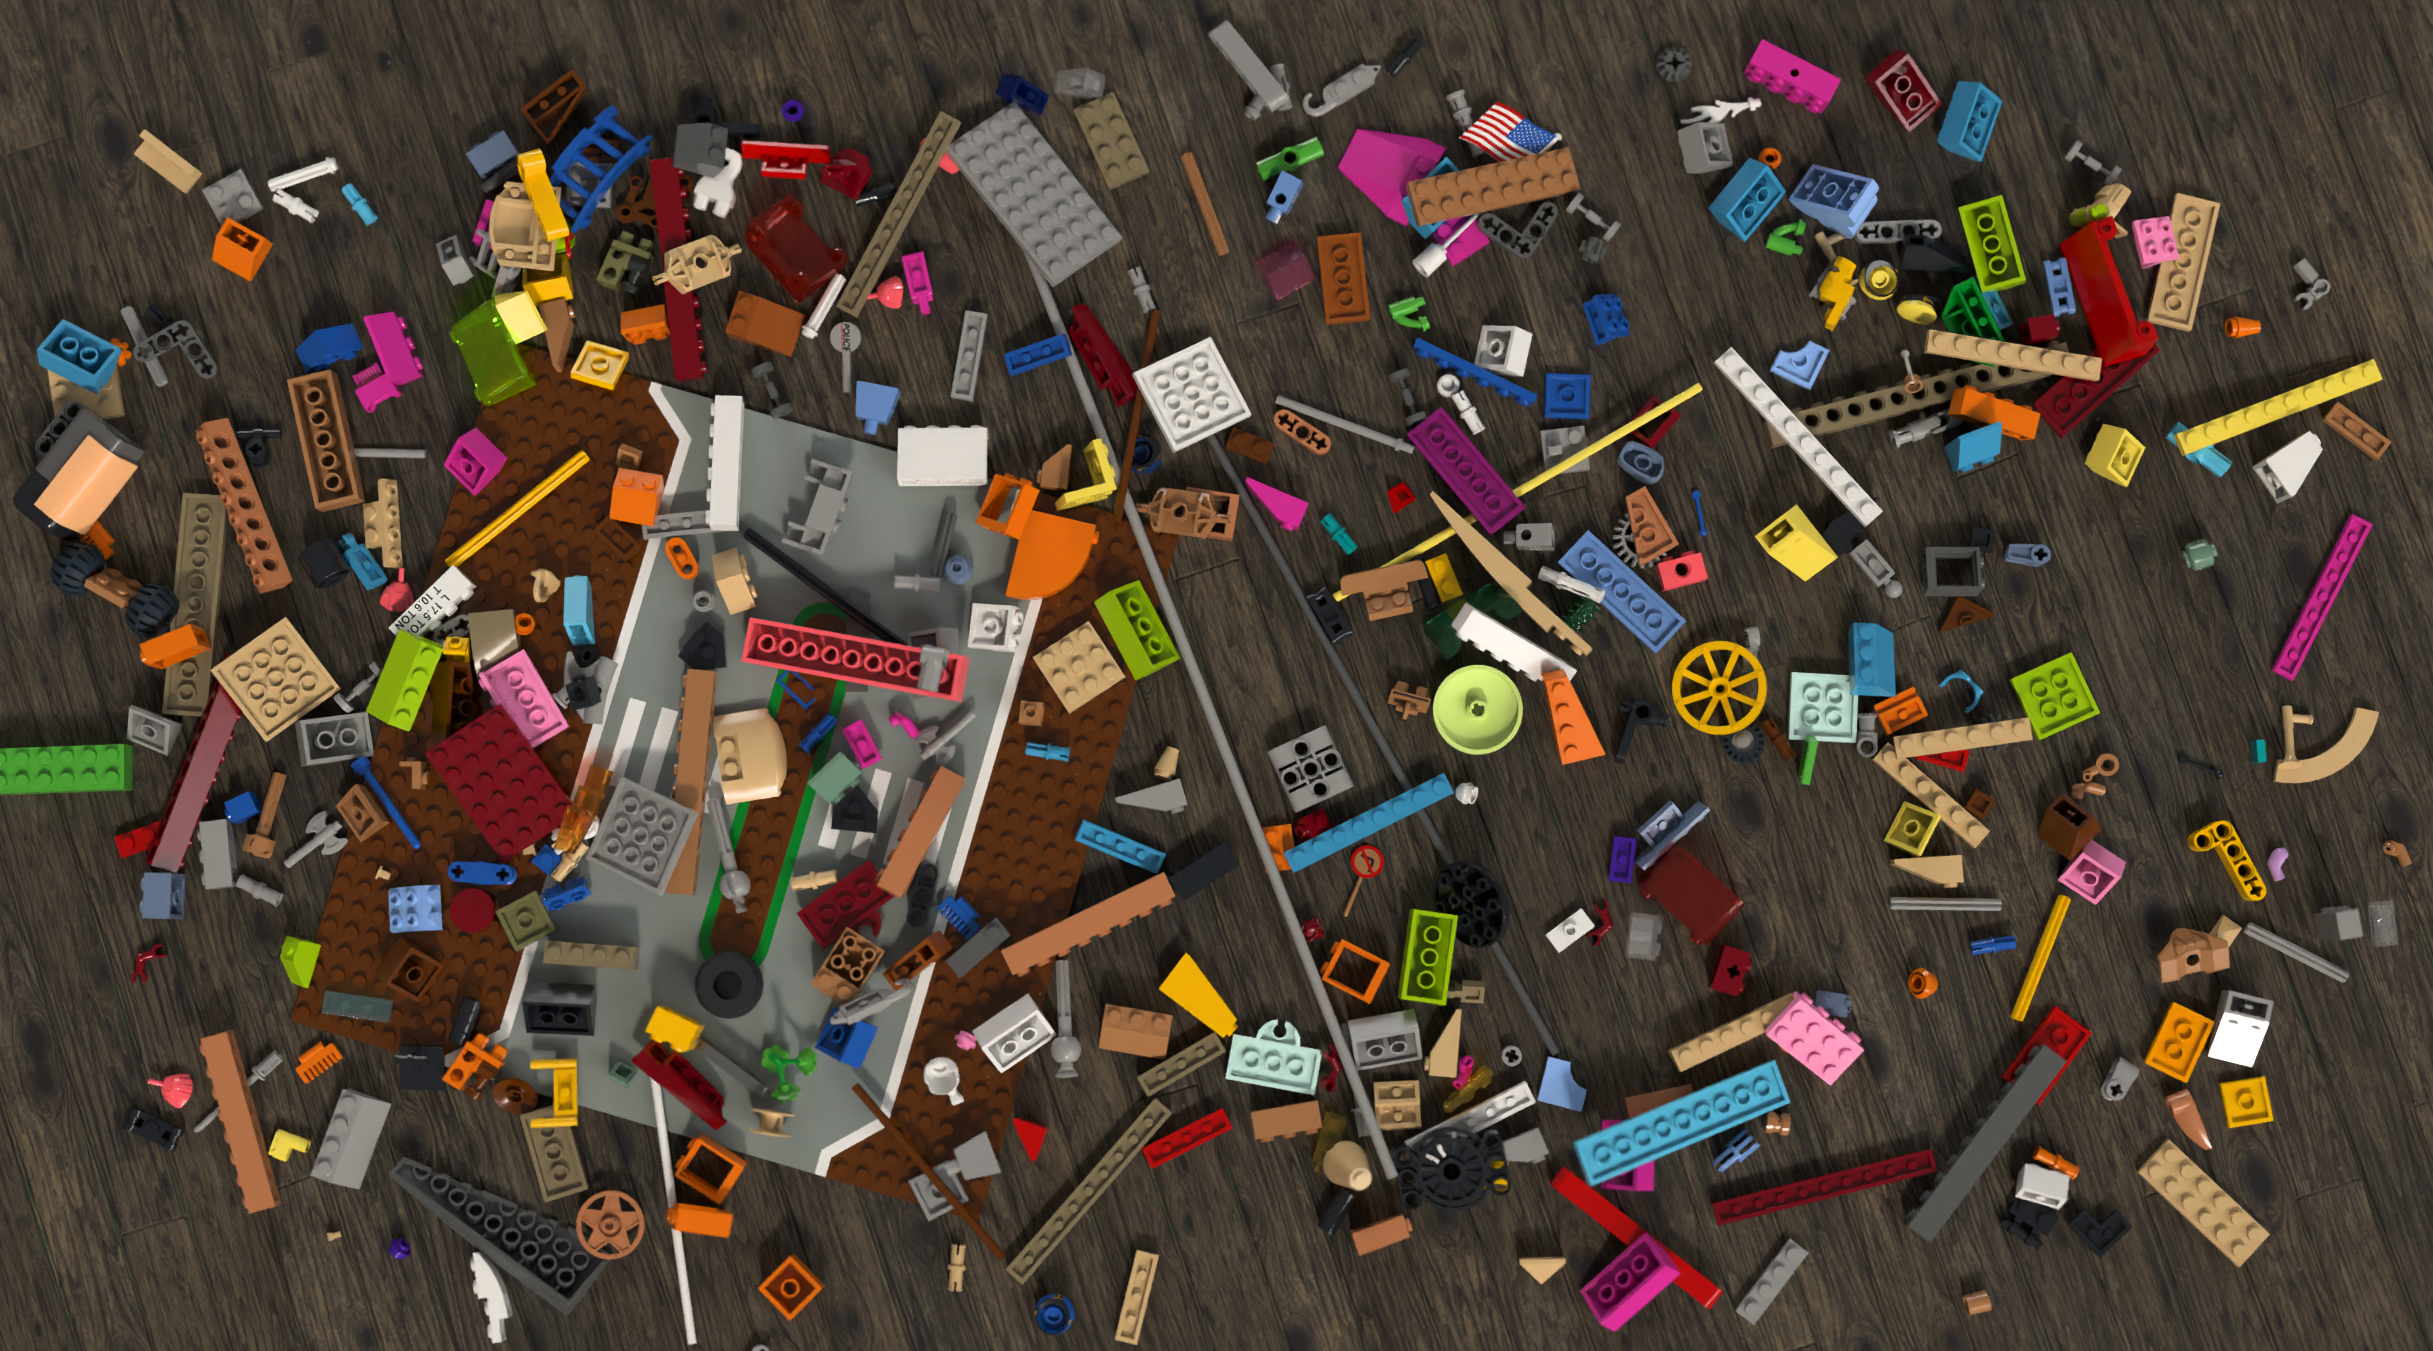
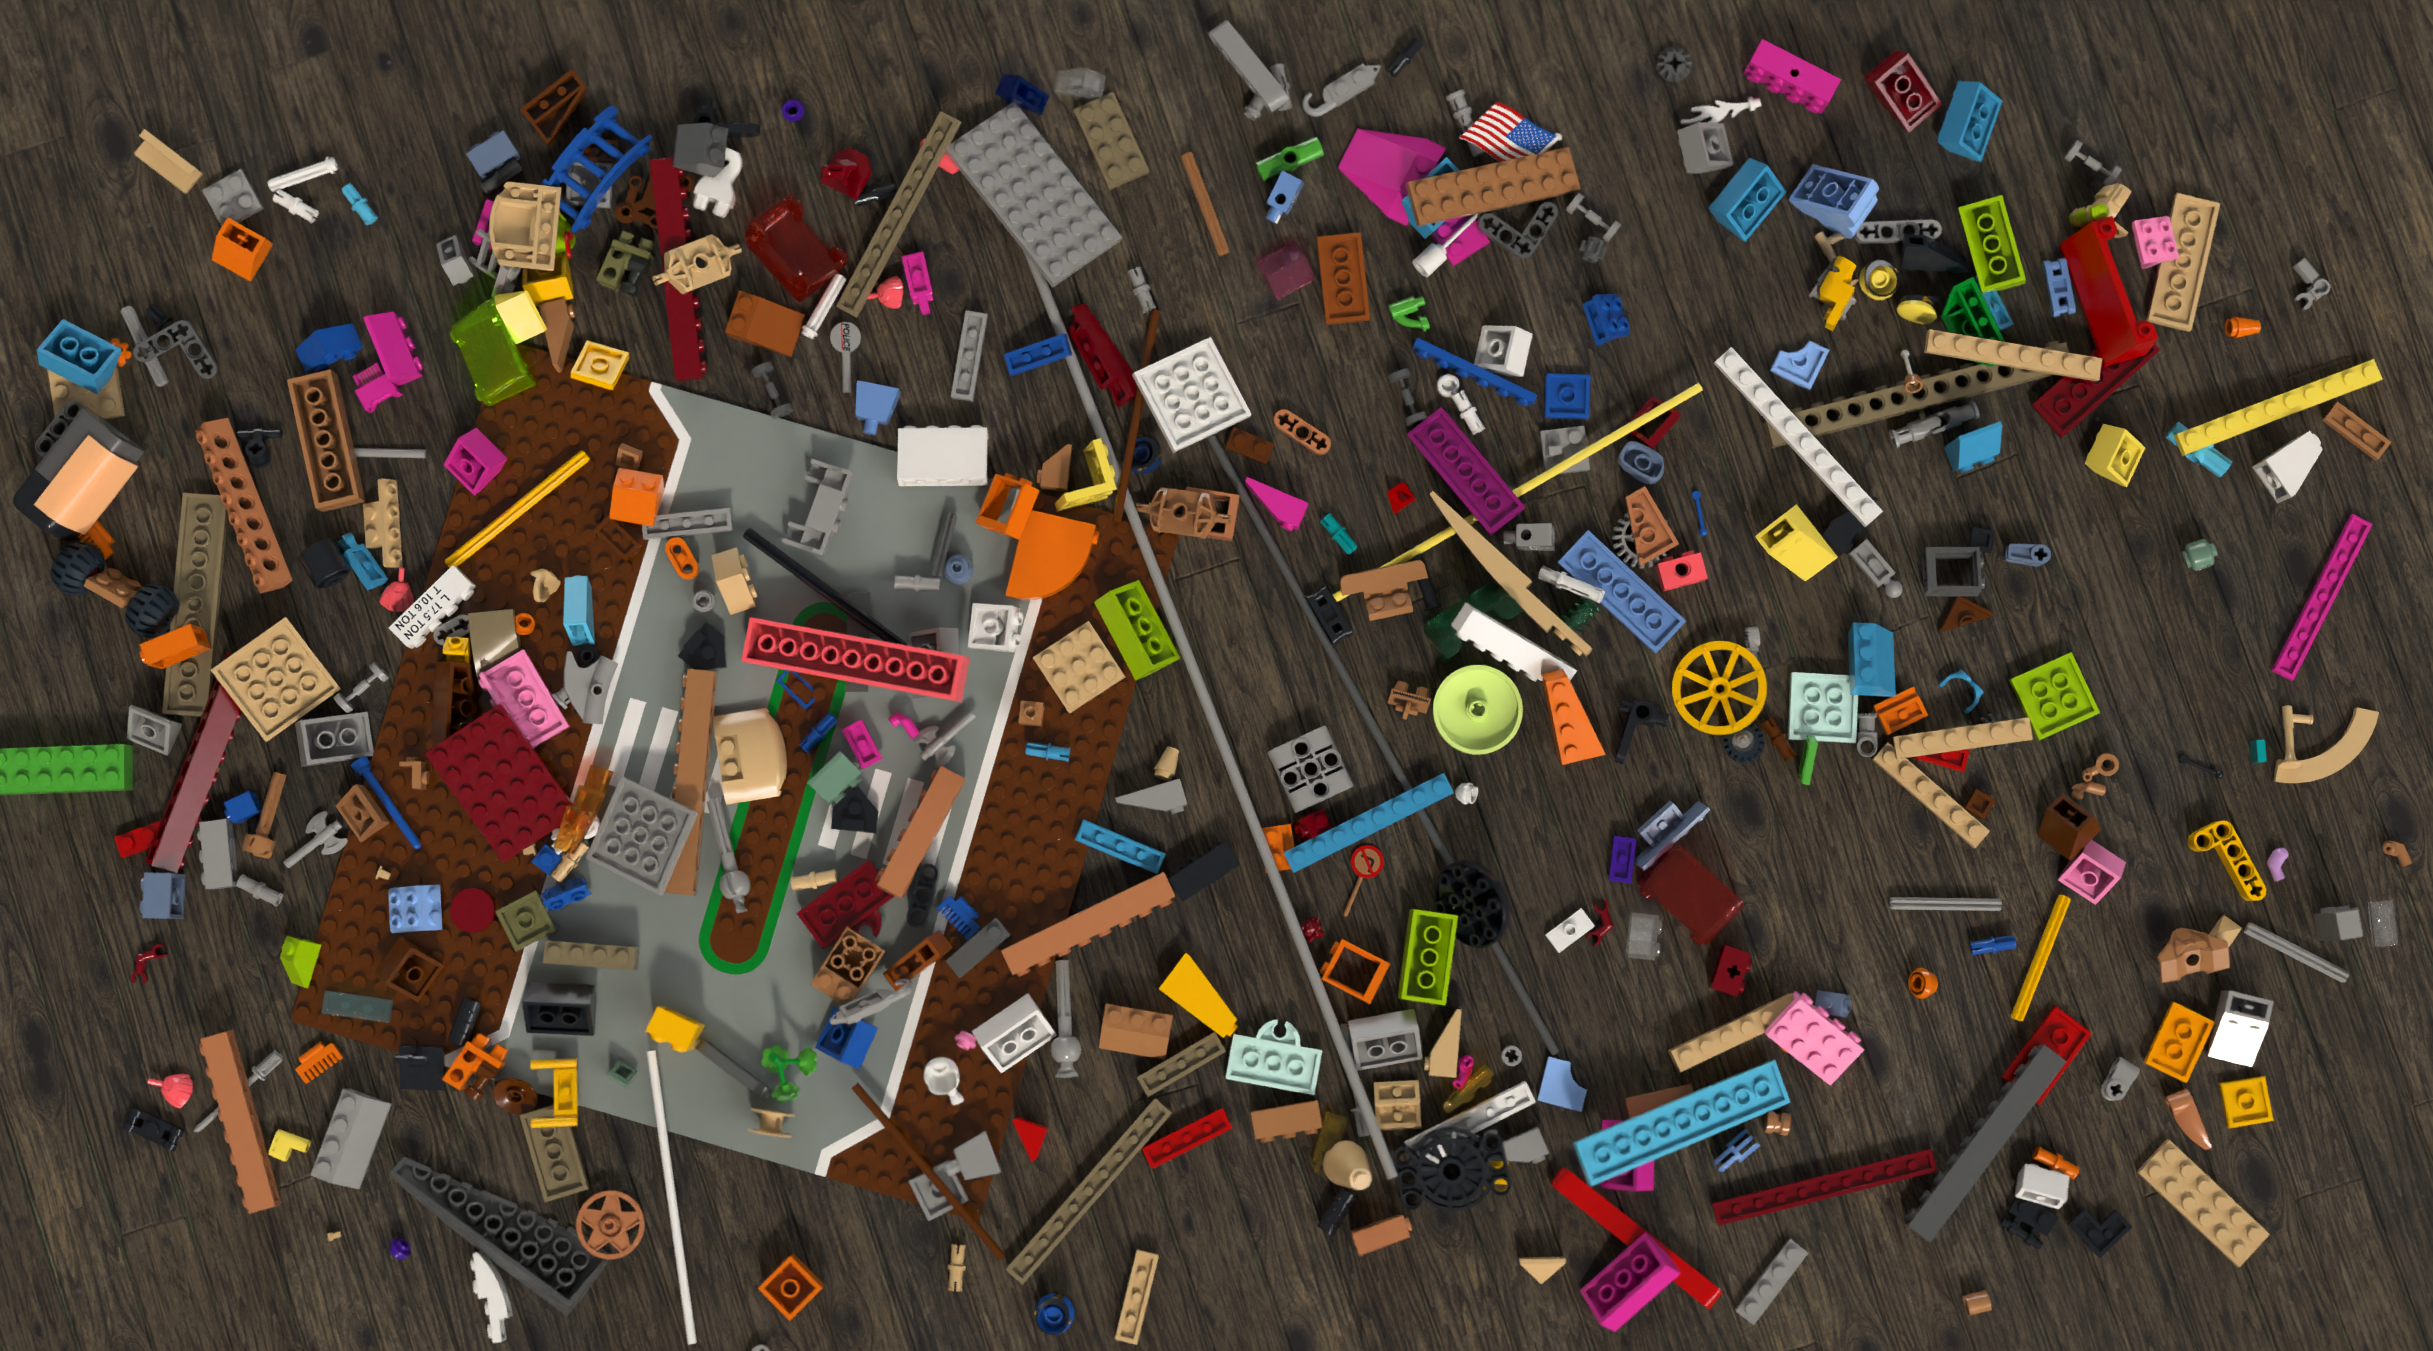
lime slope [366,628,443,732] -> none
blue piece [448,861,517,885] -> none
yellow beam [517,148,569,242] -> none
black brick [565,674,602,711] -> none
orange slope [621,304,670,344] -> none
dark red wedge [631,1039,727,1130] -> none
orange window [666,1202,733,1238] -> none
orange window [674,1133,748,1205] -> none
black tyre [695,951,764,1019] -> none
white brick [706,395,744,531] -> none
red bracket [741,141,831,179] -> none
light grey piece [917,645,949,692] -> none
light grey bar [1275,395,1415,454] -> none
dark red arm [1319,1044,1343,1092] -> none
yellow plate [1425,553,1463,603] -> none
dark tan plate [1447,980,1485,1003] -> none
orange plate [1759,147,1781,170] -> none
bright green plant [1765,219,1806,256] -> none
light yellow slope [1884,801,1941,857] -> none
tan slope [1890,855,1964,888] -> none
orange brick [1948,386,2040,440] -> none
dark red brick [2017,314,2060,347] -> none

